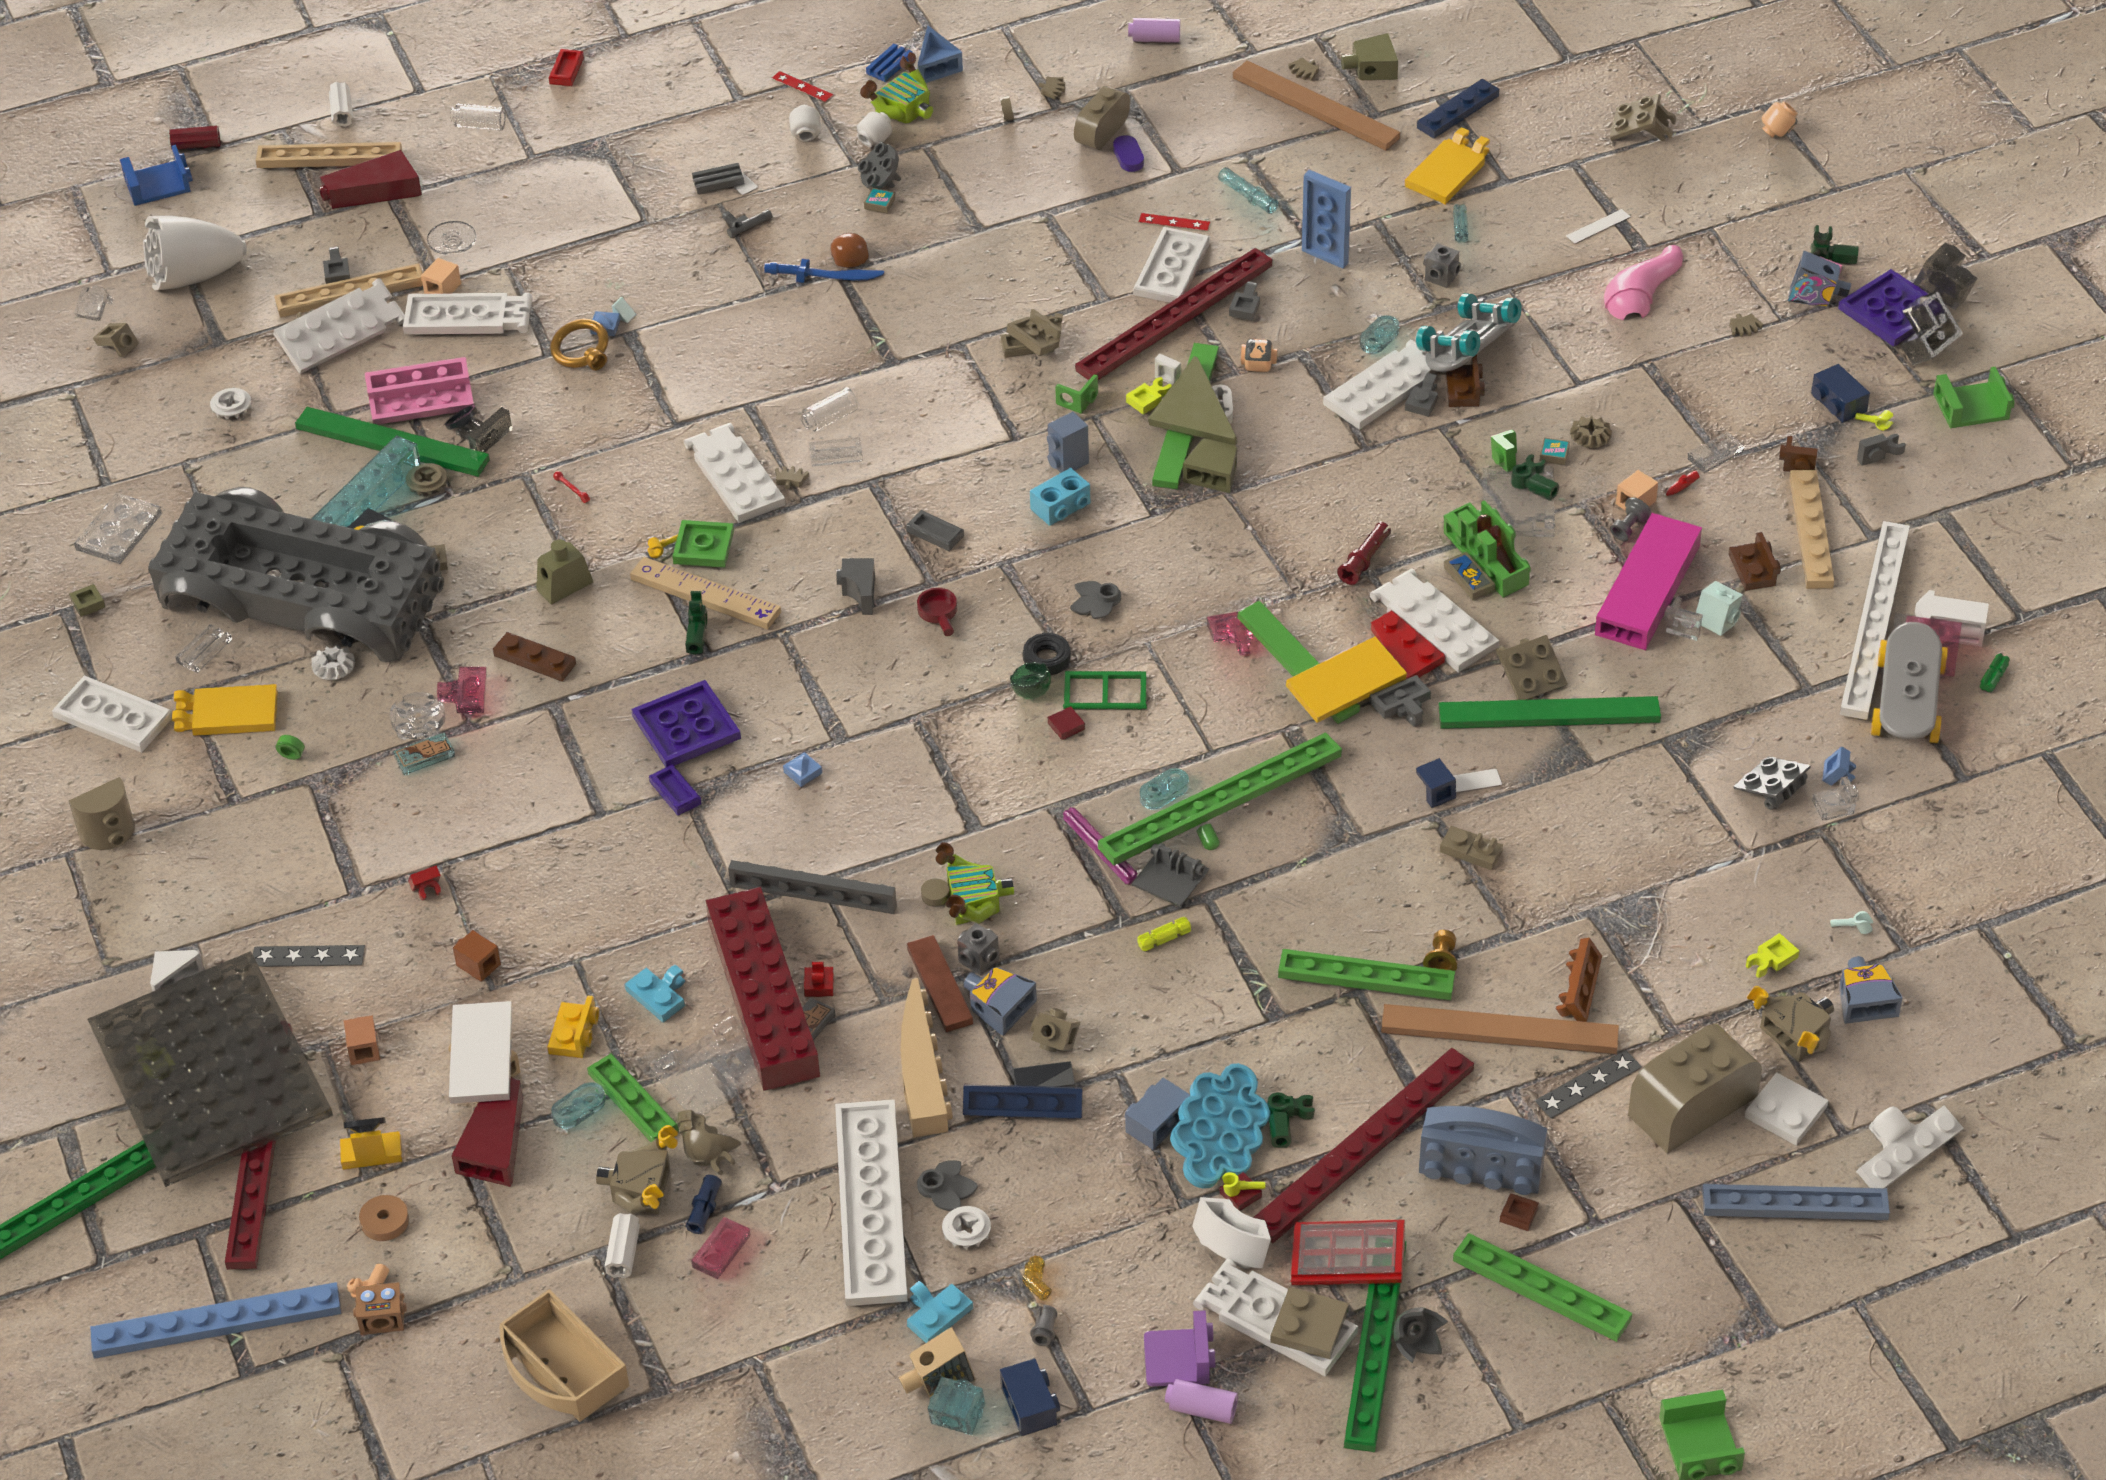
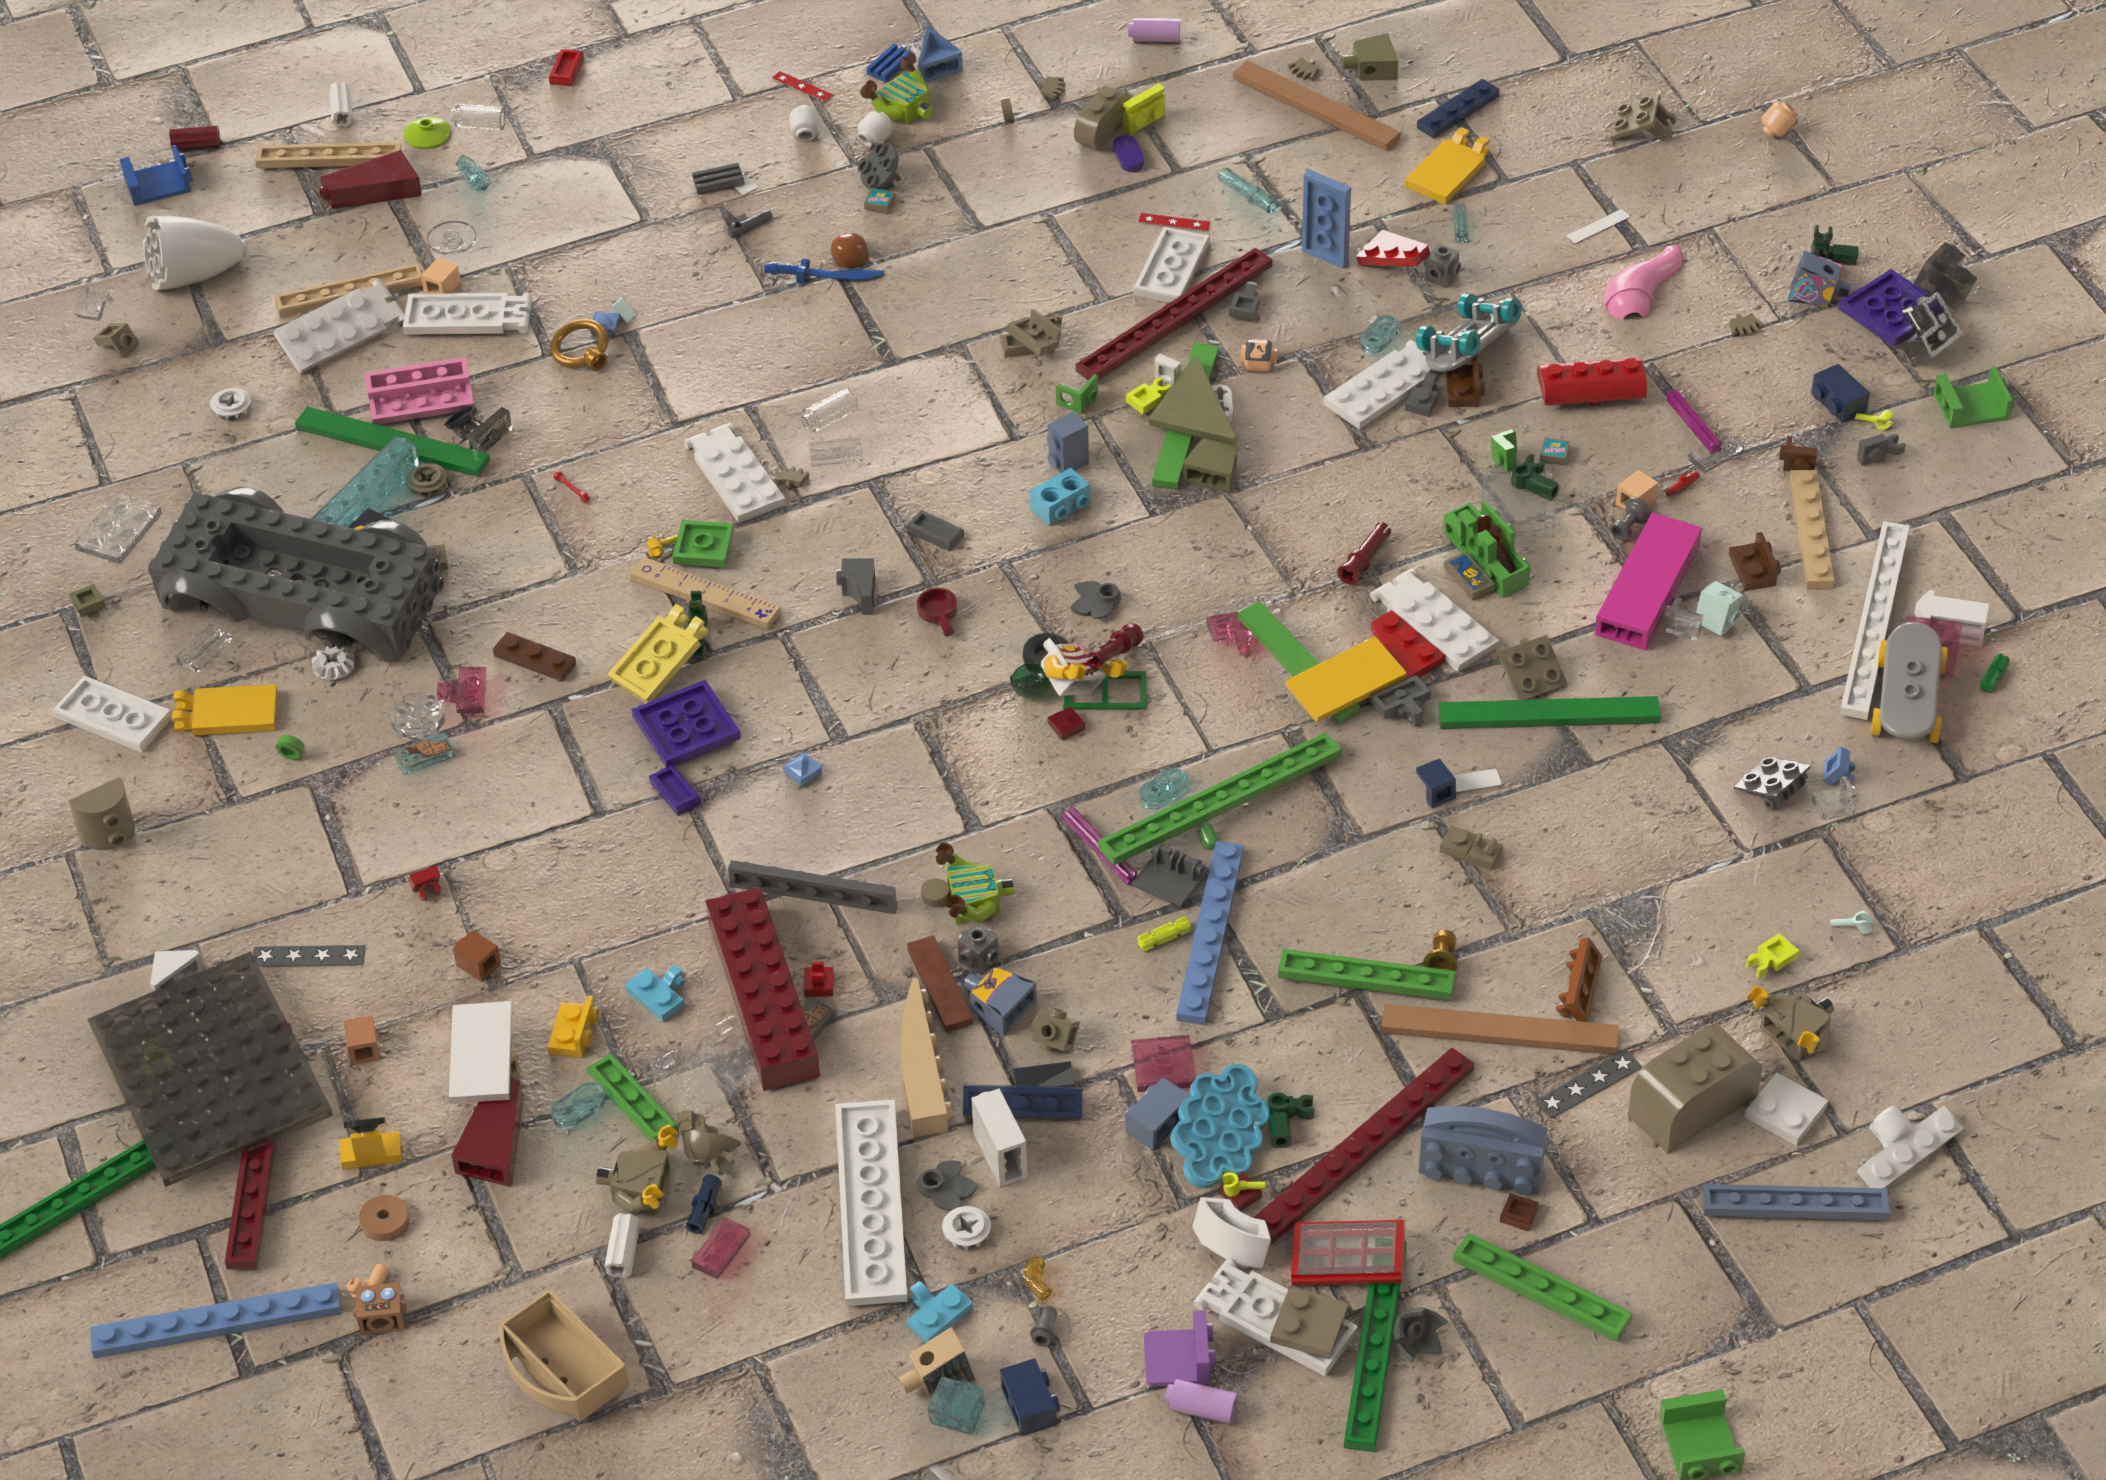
dark grey plate [323,247,350,284] -> none
olive torso [536,539,593,605] -> none
dark tan gear [1570,415,1612,448] -> none
sand blue torso [1840,956,1903,1024] -> none
none -> lime dish [403,117,451,149]
none -> clear light blue plate [455,155,491,191]
none -> light yellow tile [607,604,709,703]
none -> white brick [971,1089,1028,1187]
none -> torso [1041,636,1127,696]
none -> dark red pin [1087,623,1144,668]
none -> neon yellow plate [1123,83,1165,135]
none -> clear pink plate [1131,1035,1196,1092]
none -> medium blue plate [1176,841,1244,1025]
none -> wing [1356,230,1430,267]
none -> red container [1537,357,1647,406]
none -> magenta axle [1666,389,1722,454]

